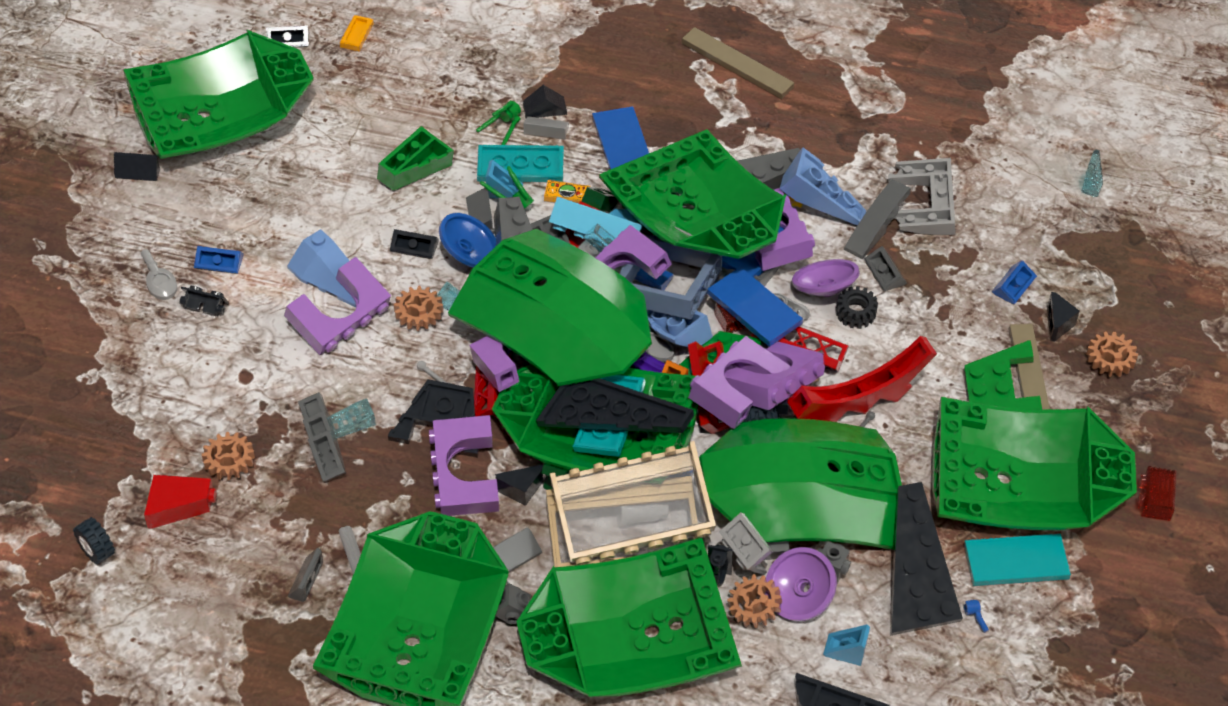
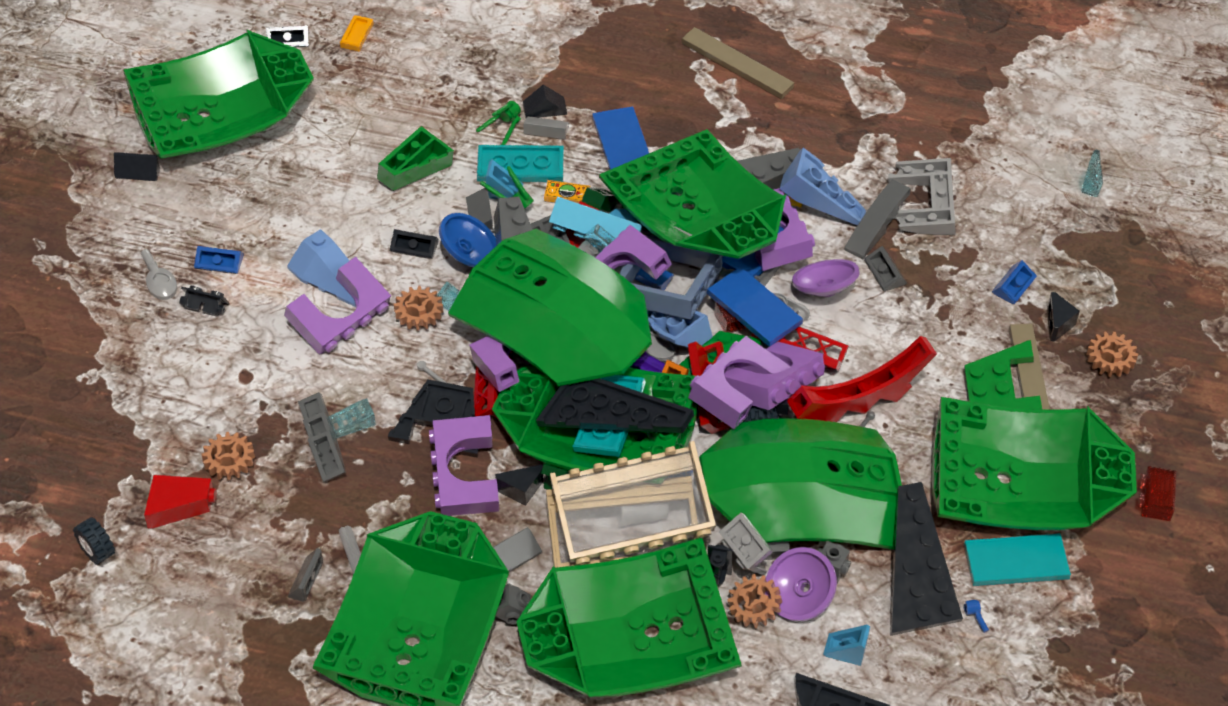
black tyre [836,286,878,329] -> none

